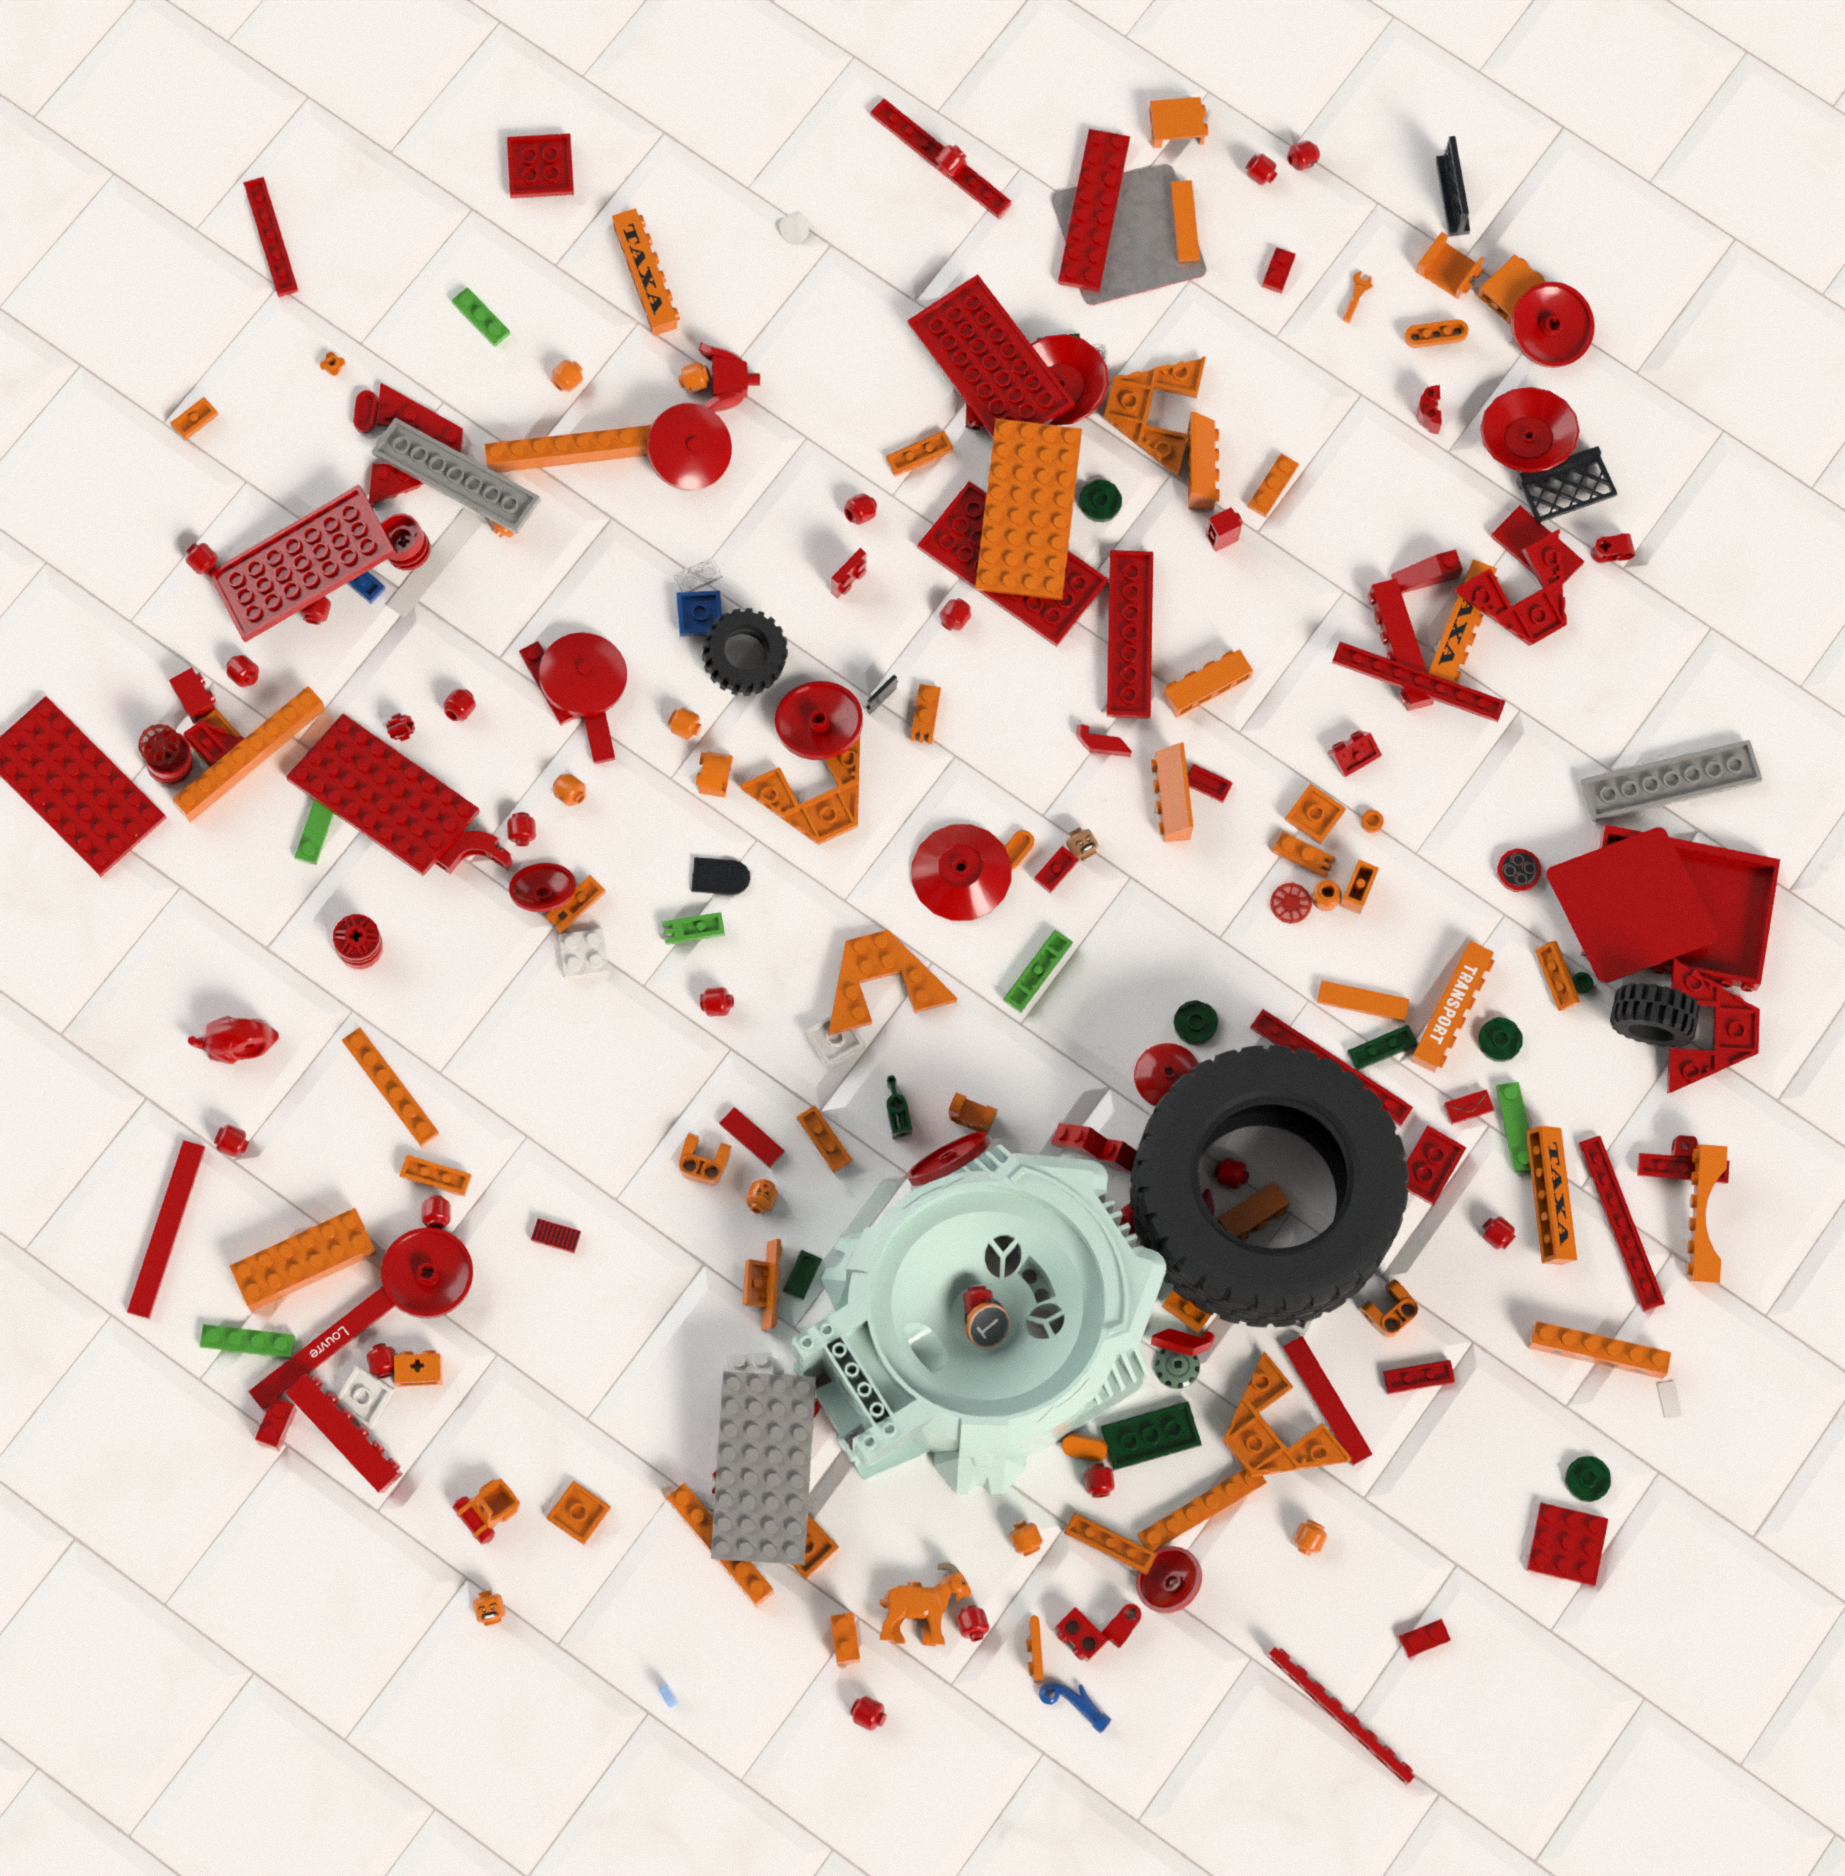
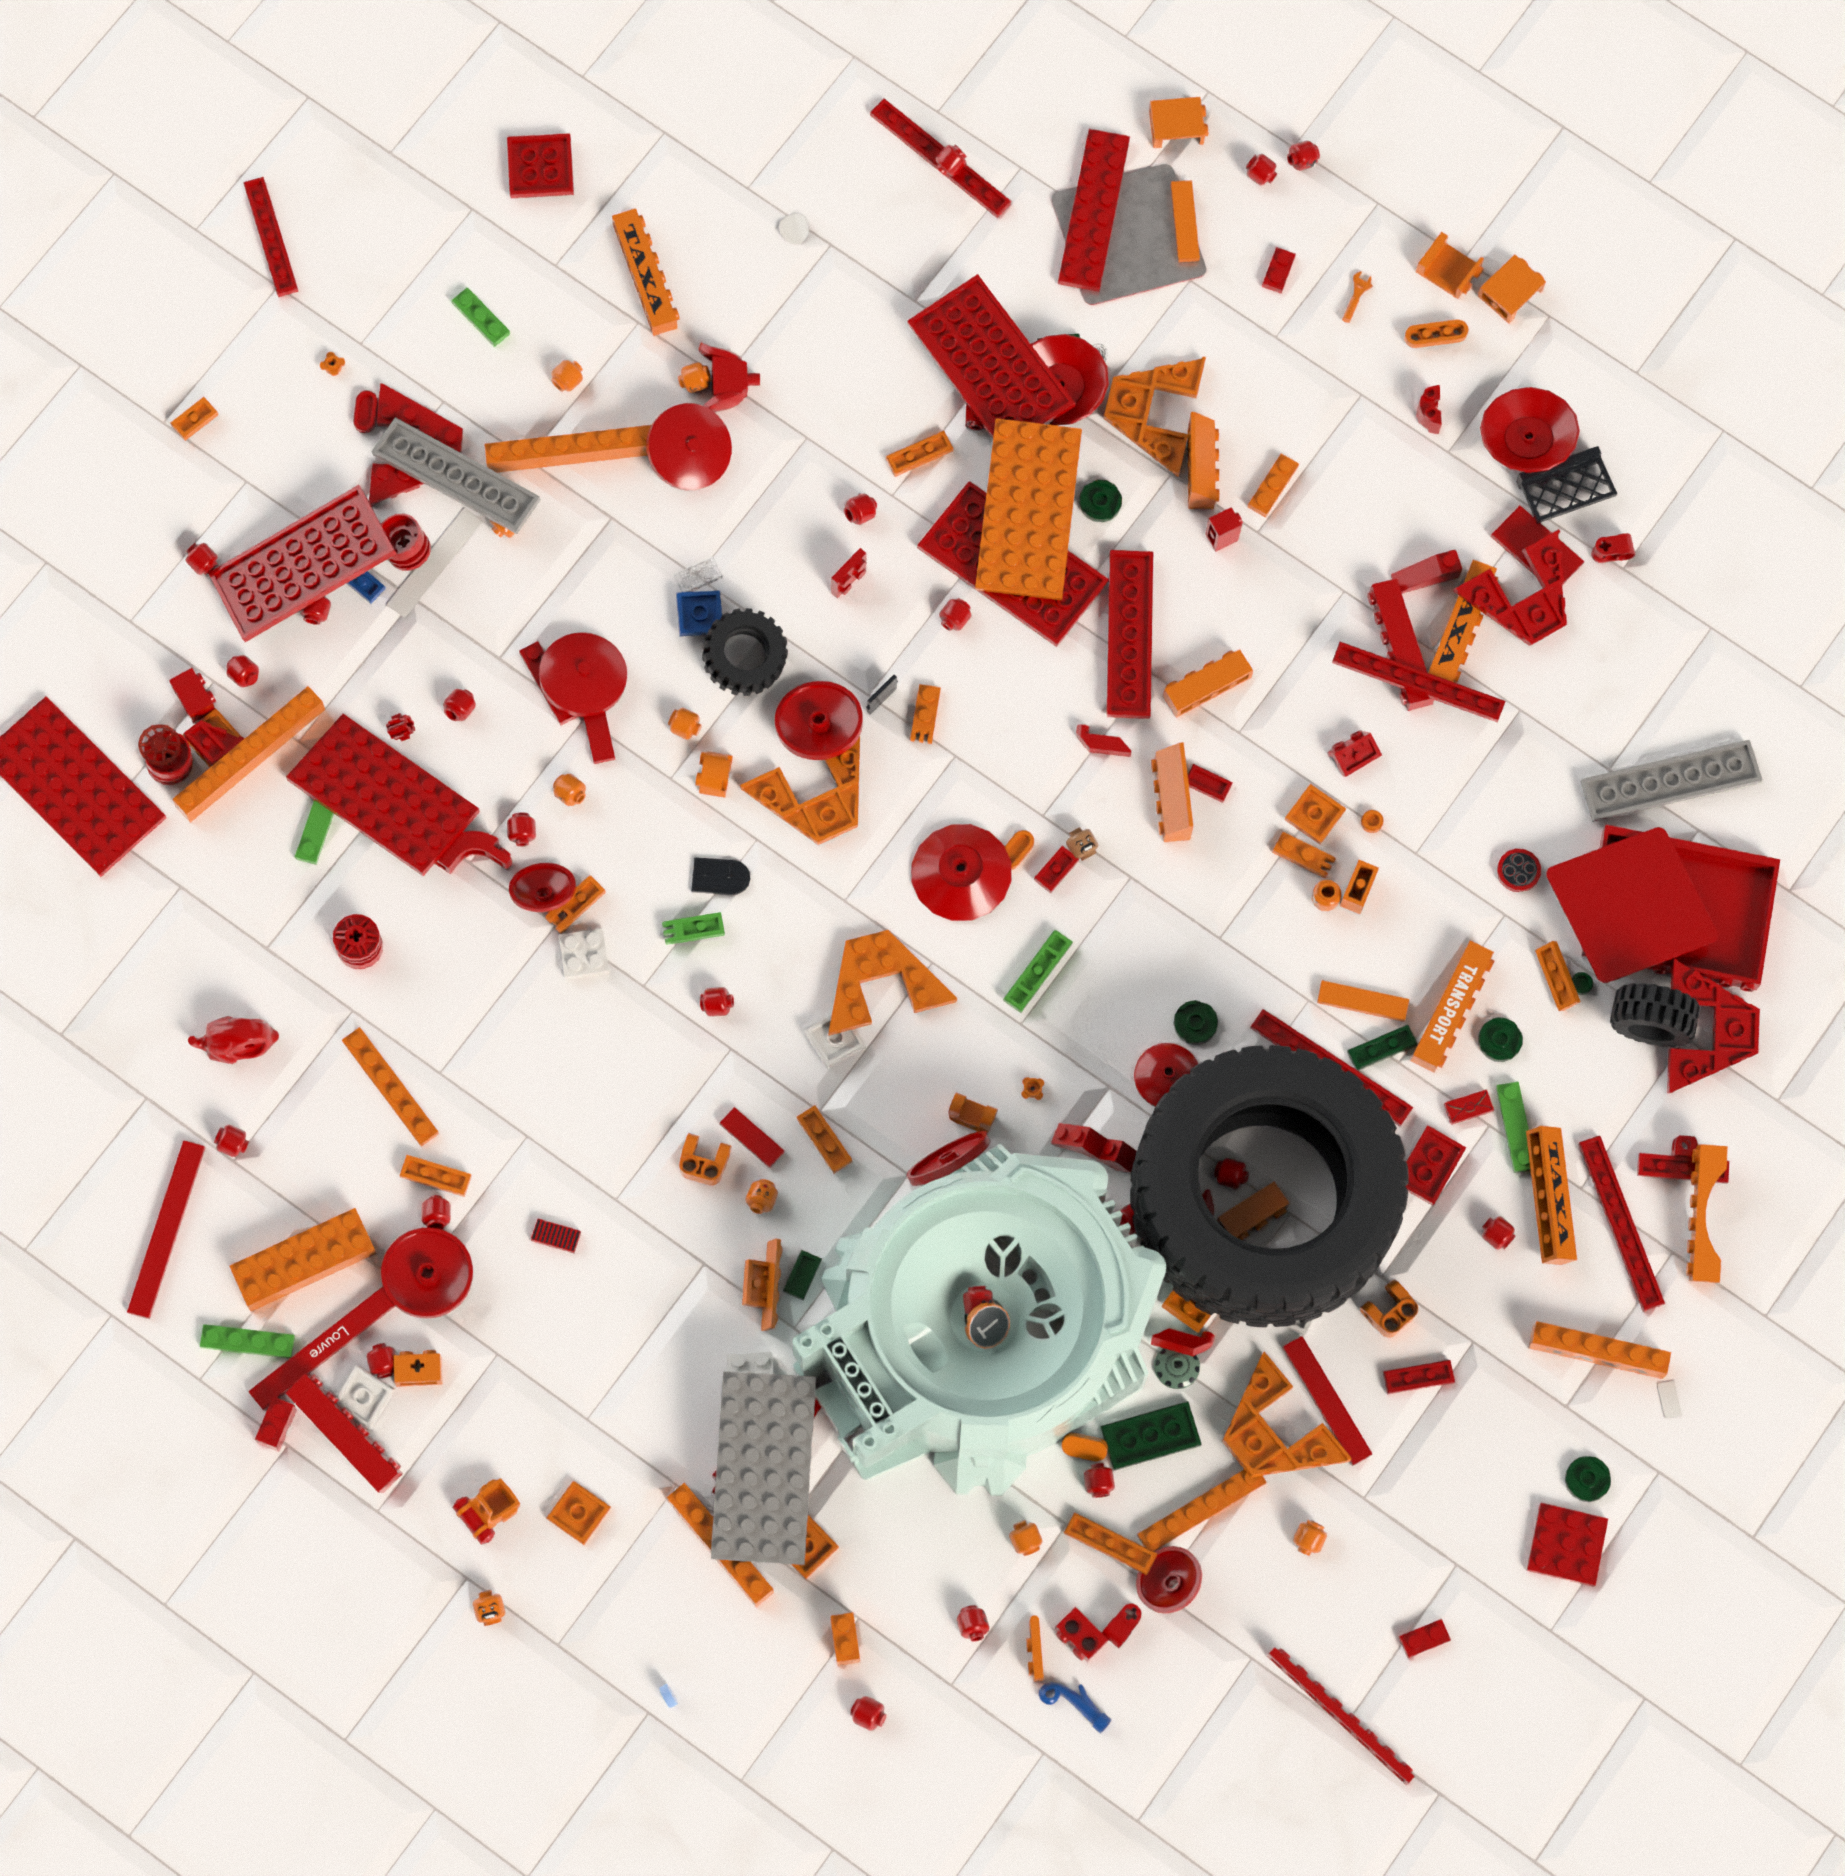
orange animal [879,1562,972,1647] -> none
dark green piece [886,1075,913,1139] -> none
clear red wheel [1270,882,1312,924] -> none
black fence [1435,136,1471,237] -> none
red dish [1511,282,1595,368] -> none
none -> orange plate [1021,1077,1045,1100]

